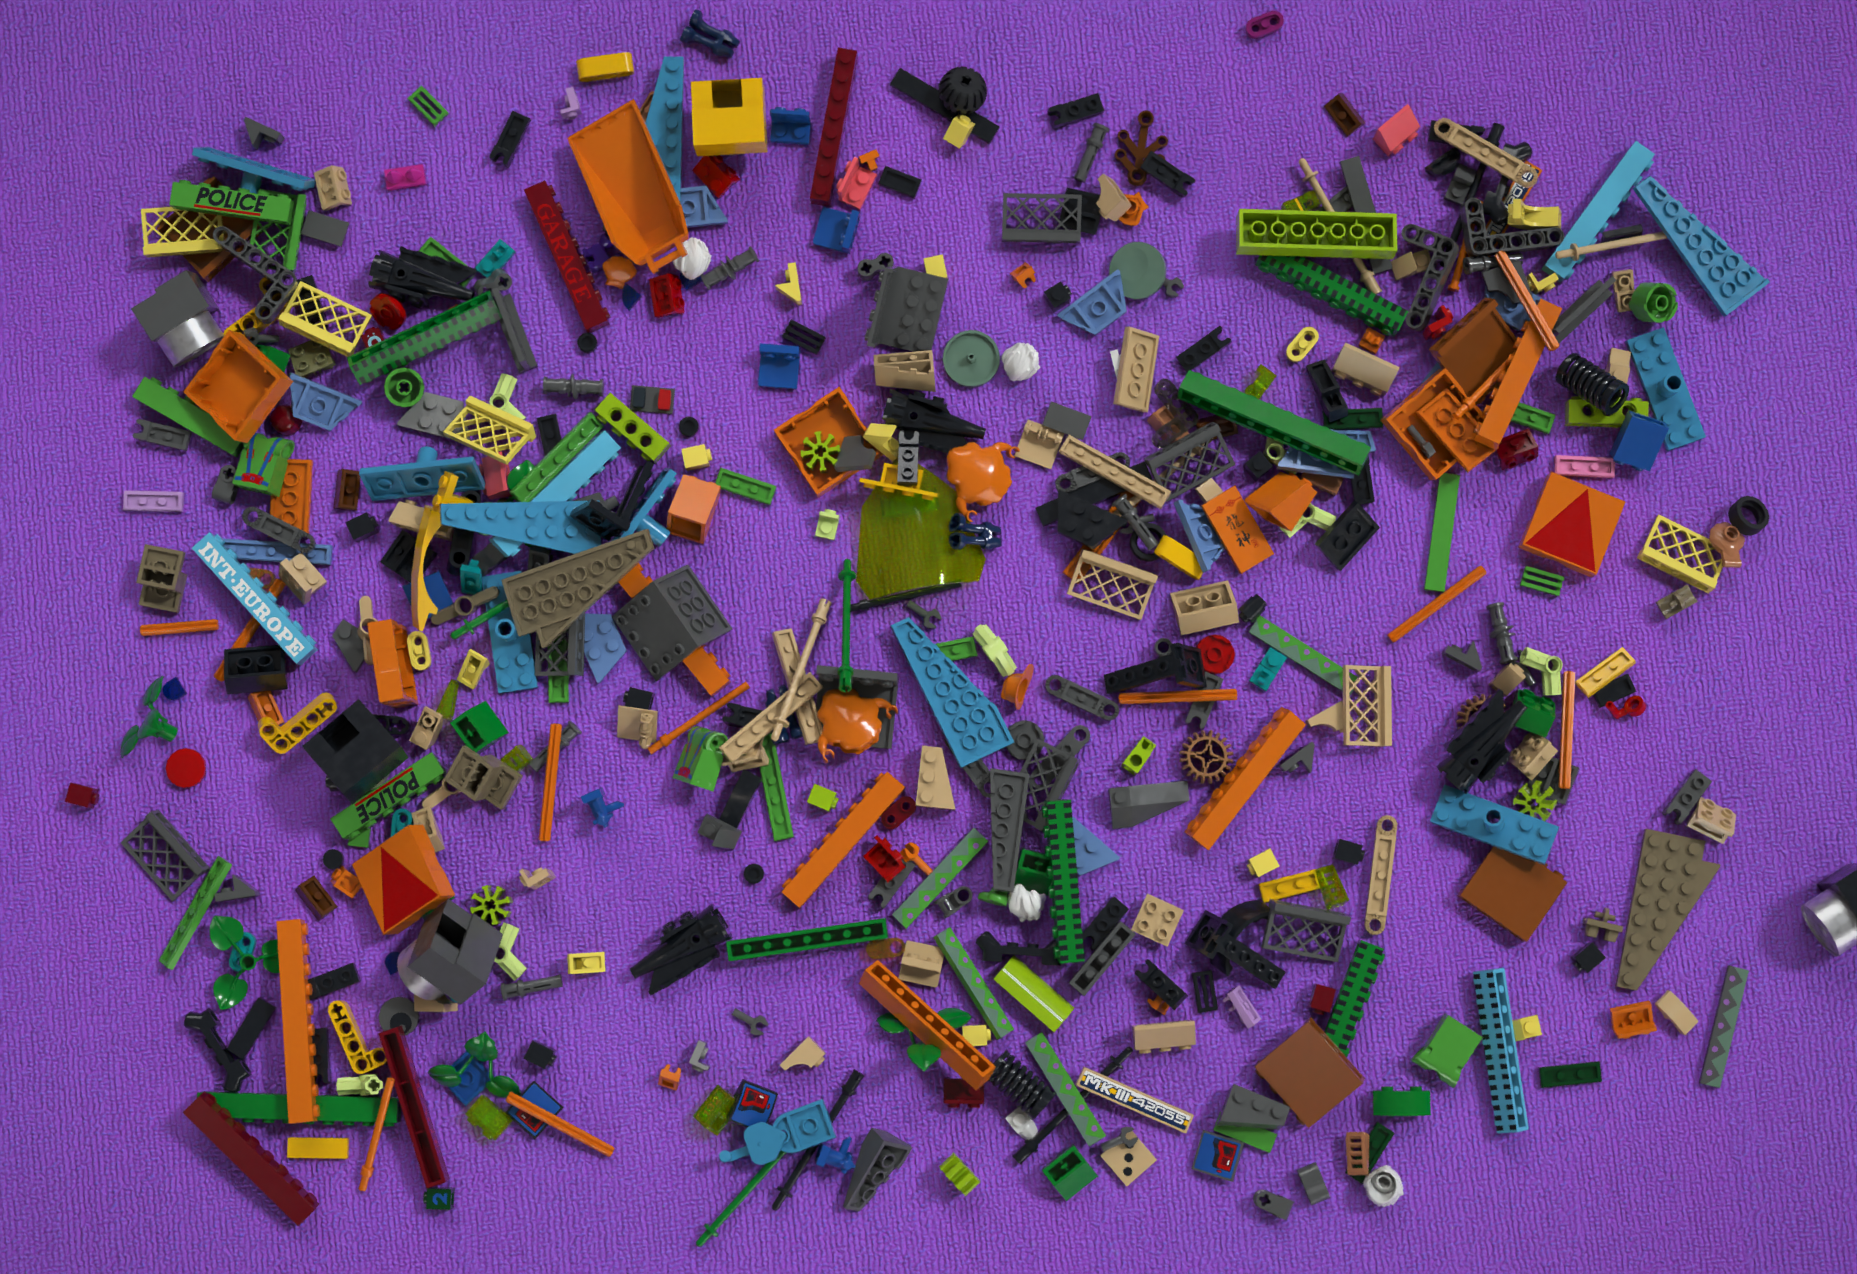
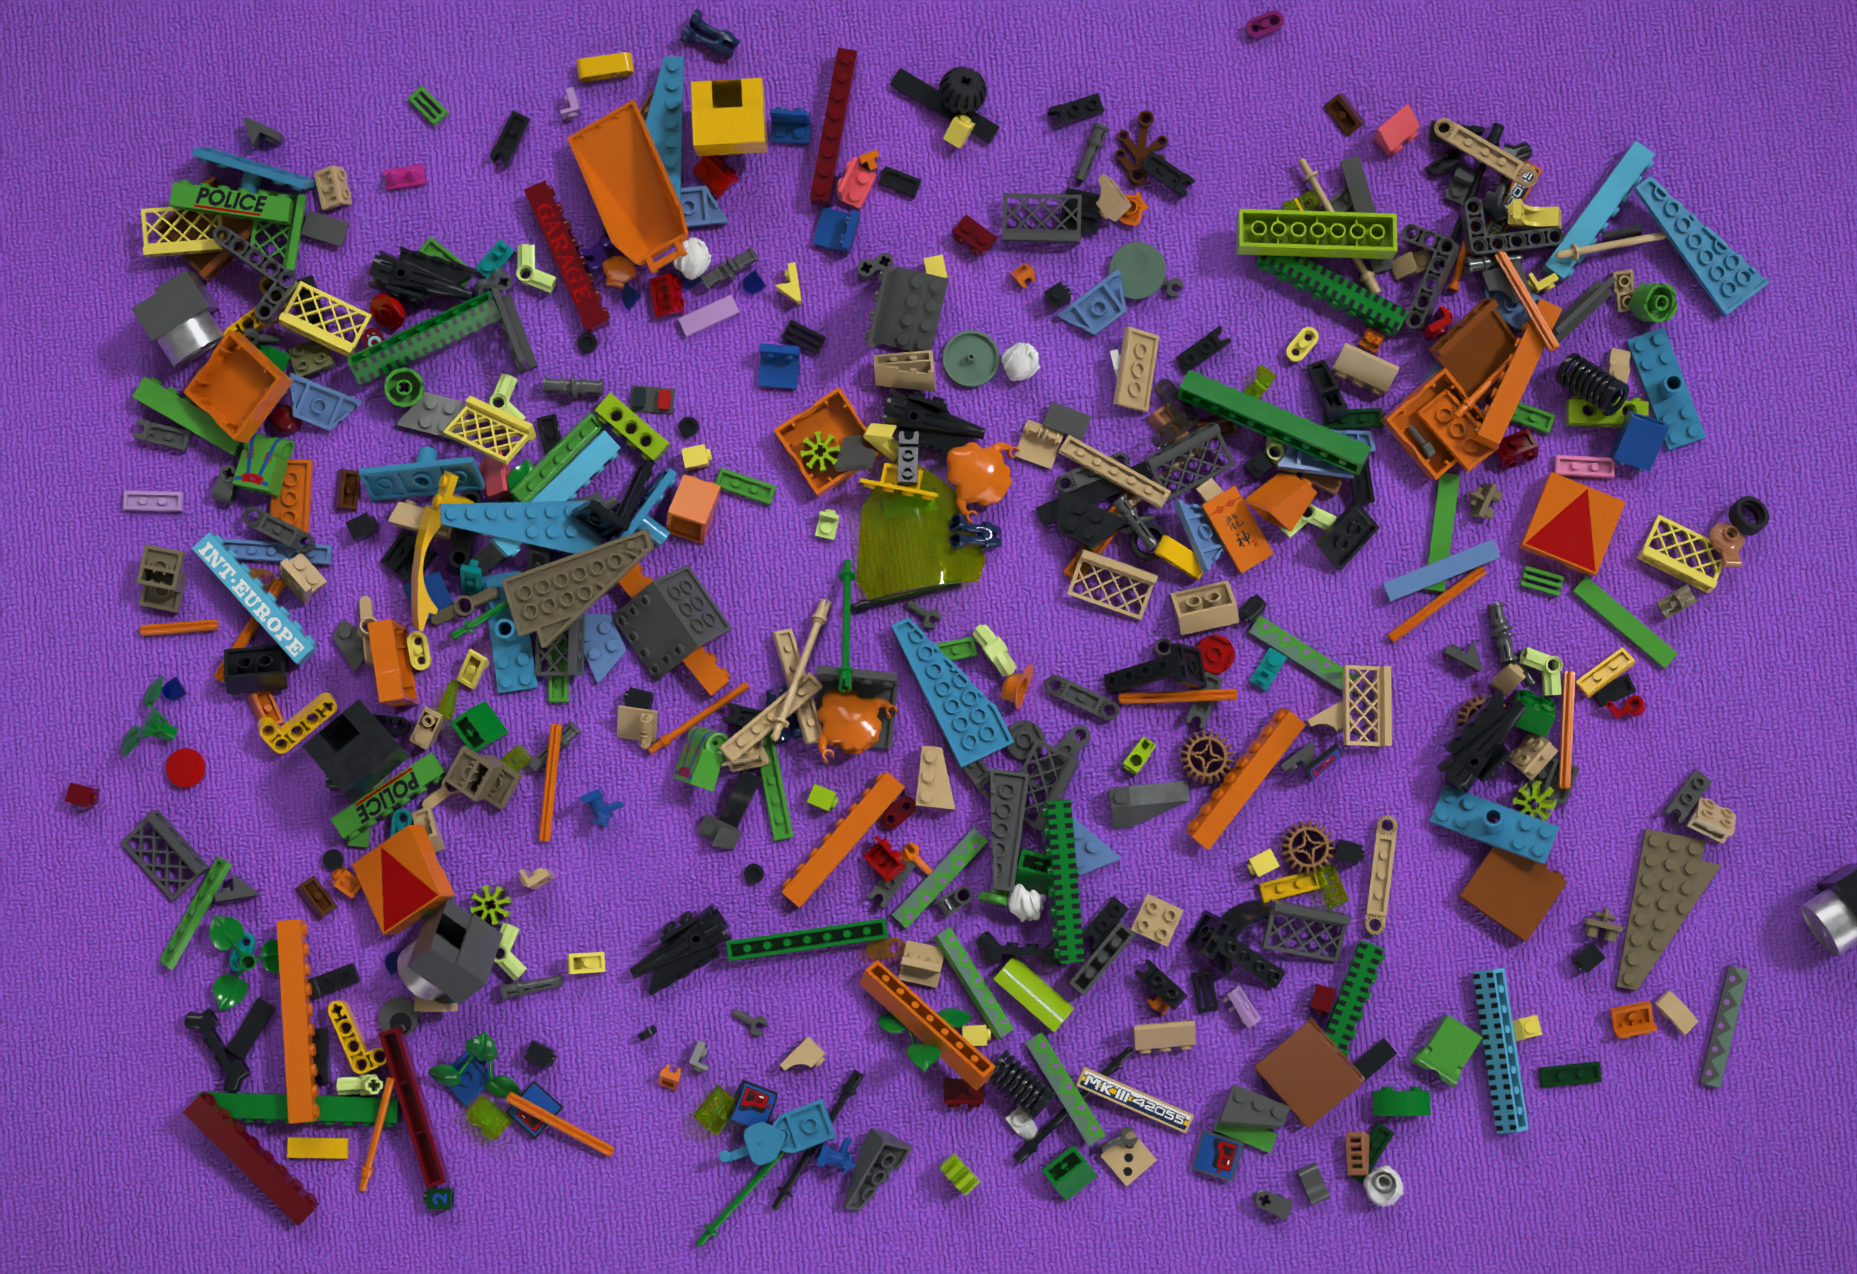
none -> yellowish green piece [516,244,557,294]
none -> black tile [637,1024,658,1041]
none -> lavender tile [678,294,740,337]
none -> clear blue tile [743,270,767,294]
none -> dark red bracket [952,214,997,257]
none -> medium nougat gear [1281,820,1335,874]
none -> slope [1303,743,1342,782]
none -> black tile [1353,1038,1397,1082]
none -> medium blue tile [1382,539,1501,602]
none -> dark tan hips [1468,483,1503,519]
none -> bright green tile [1572,576,1678,669]

